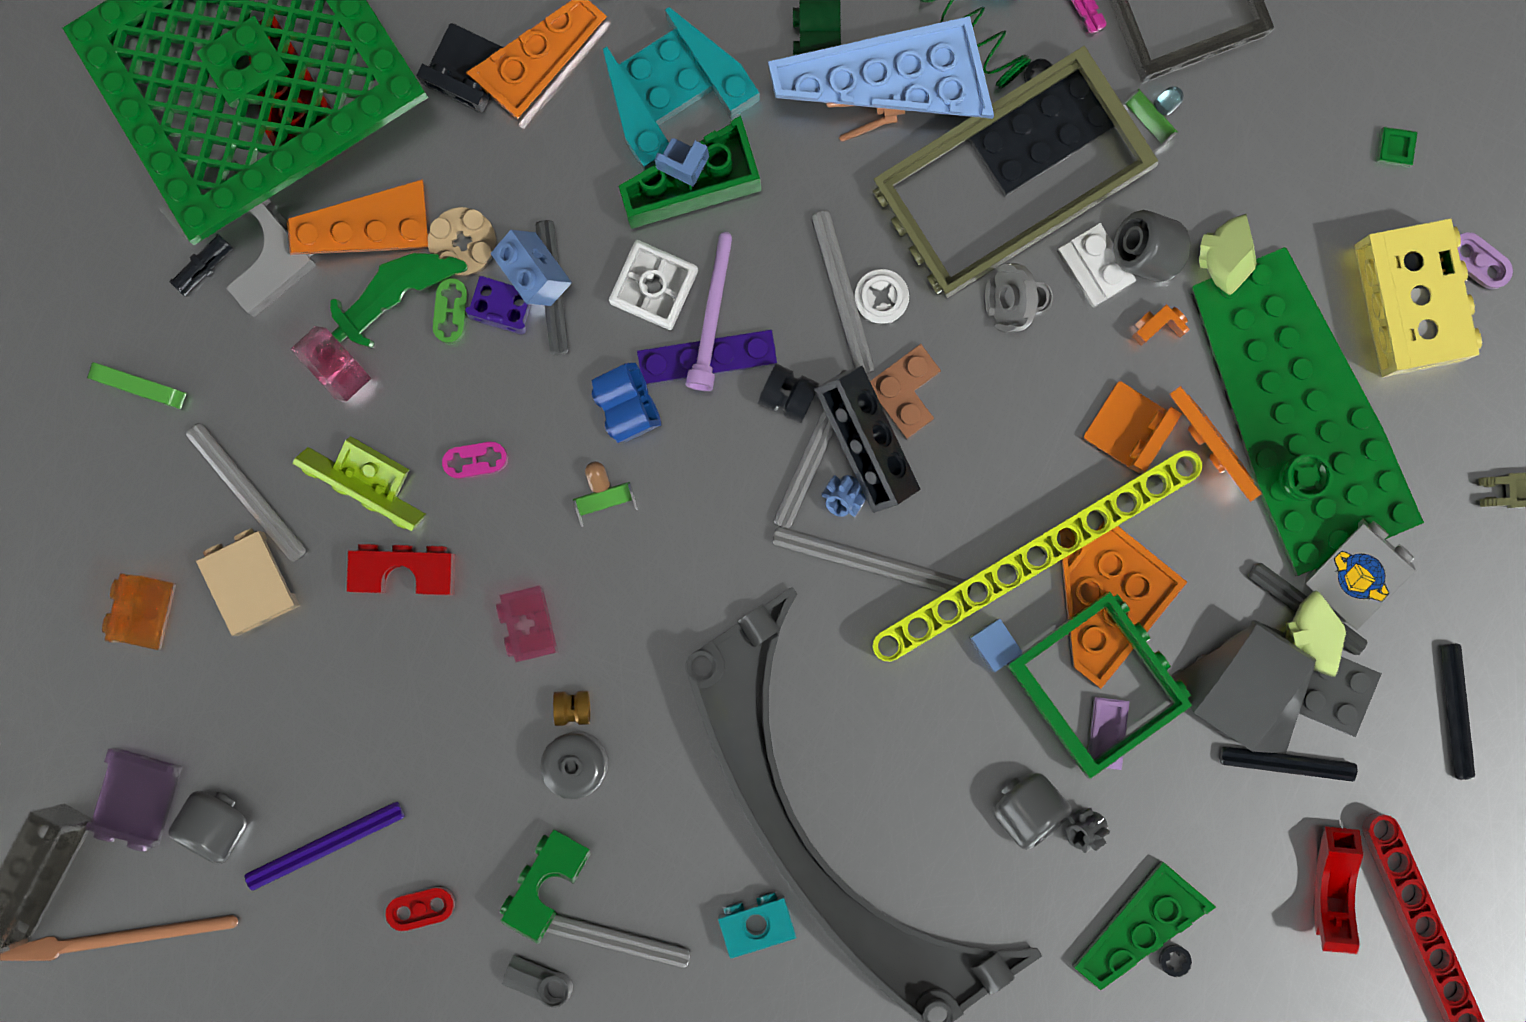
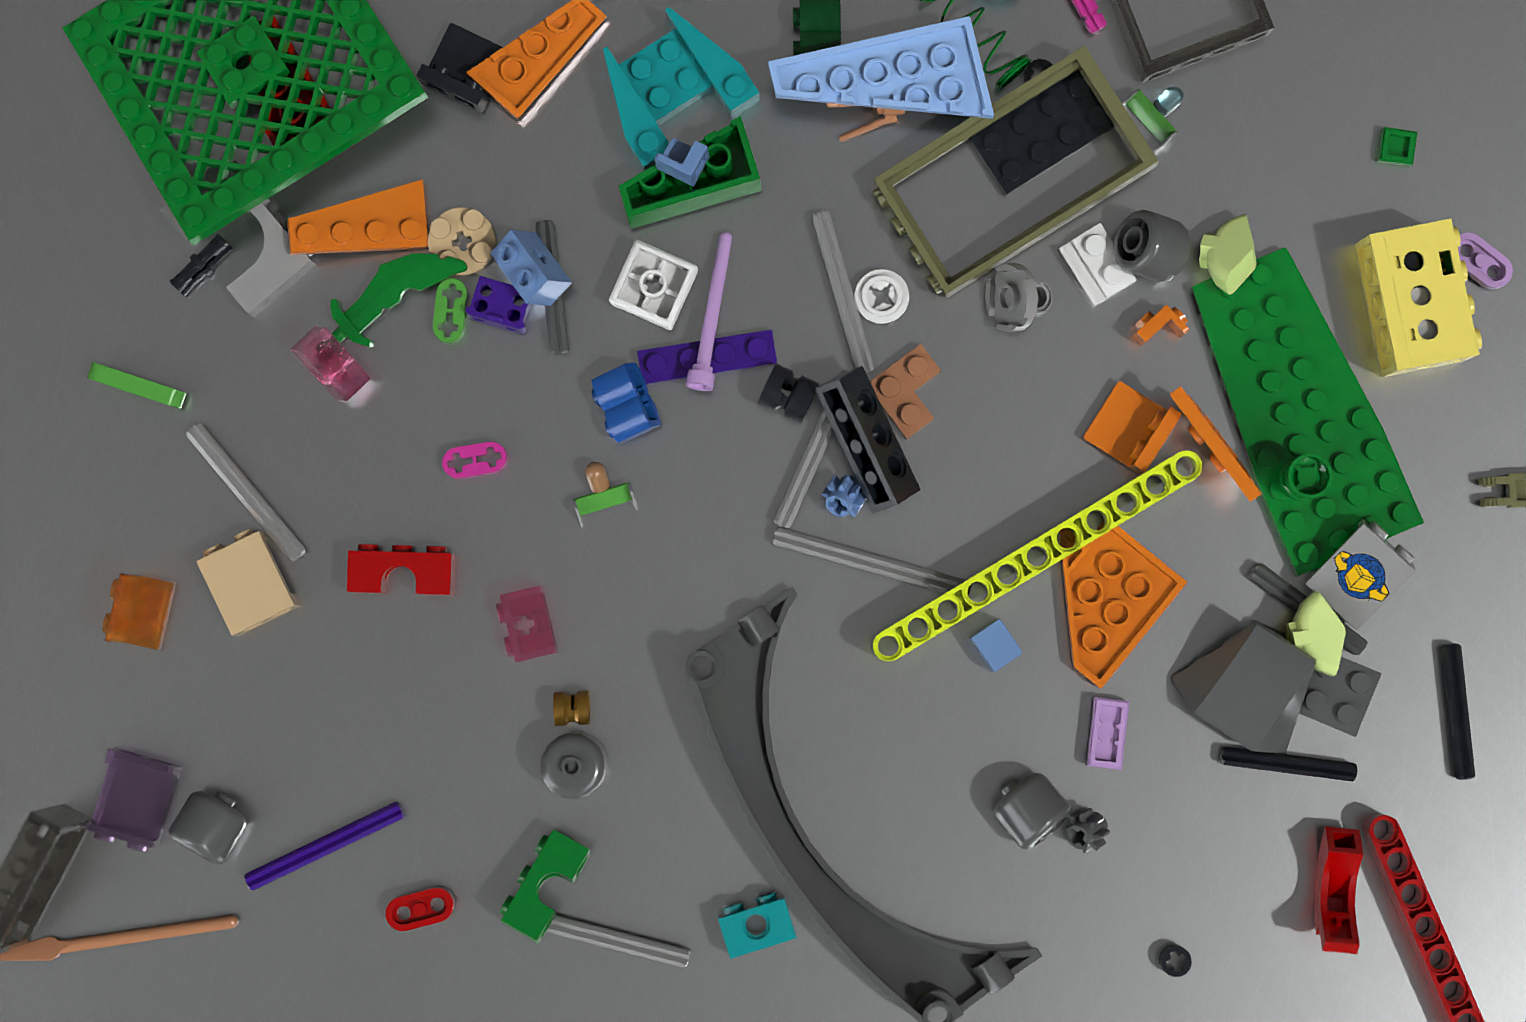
lime bracket [292,436,426,531] -> none
dark grey piece [502,955,573,1008] -> none
green window [1006,592,1192,779] -> none
green wing [1073,861,1216,990] -> none

